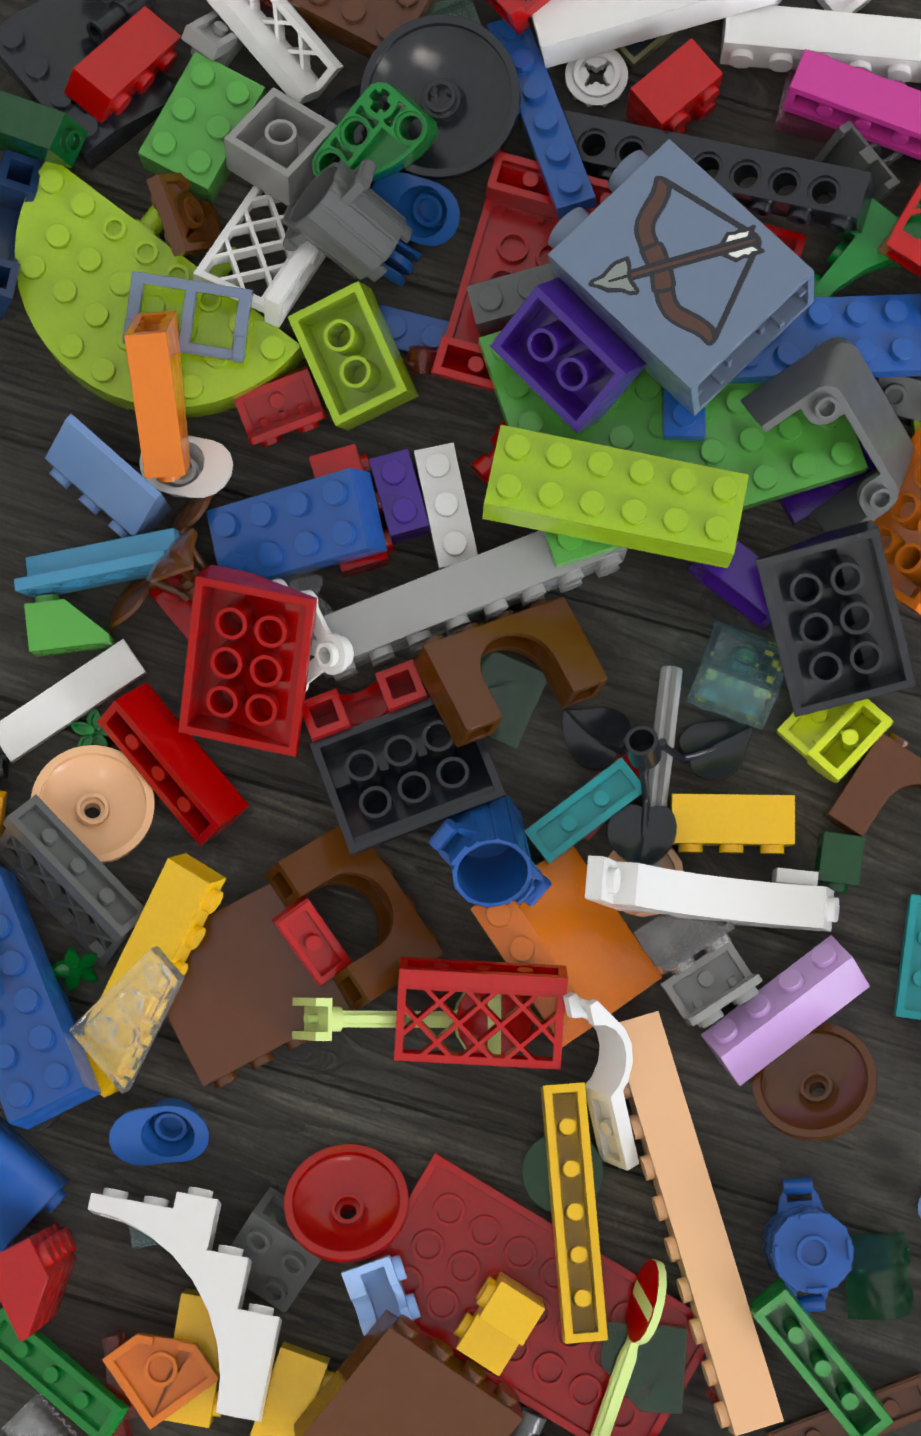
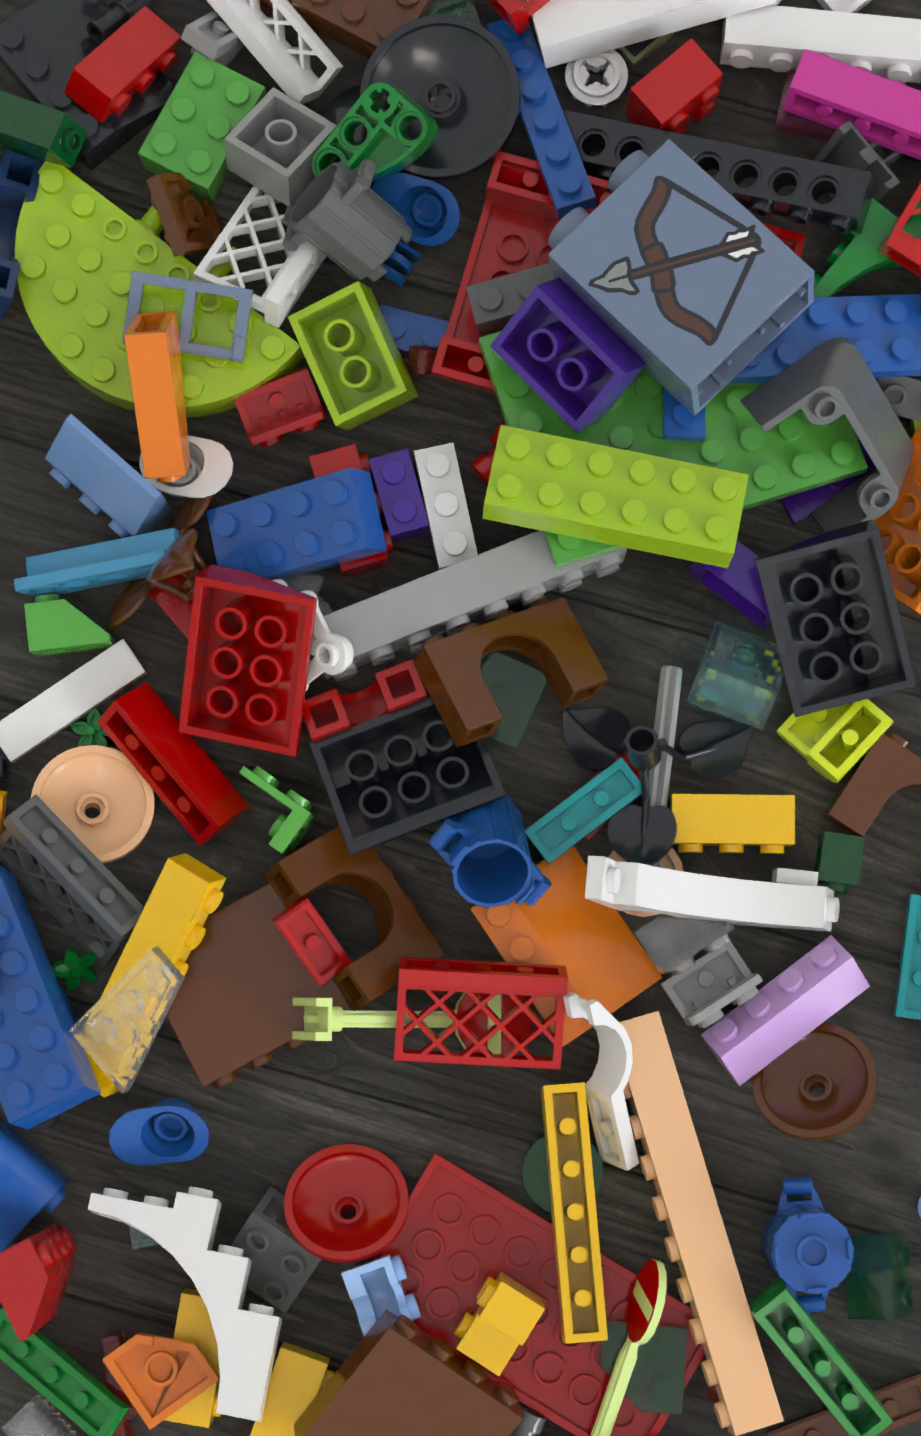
none -> bright green bracket [239,765,316,857]

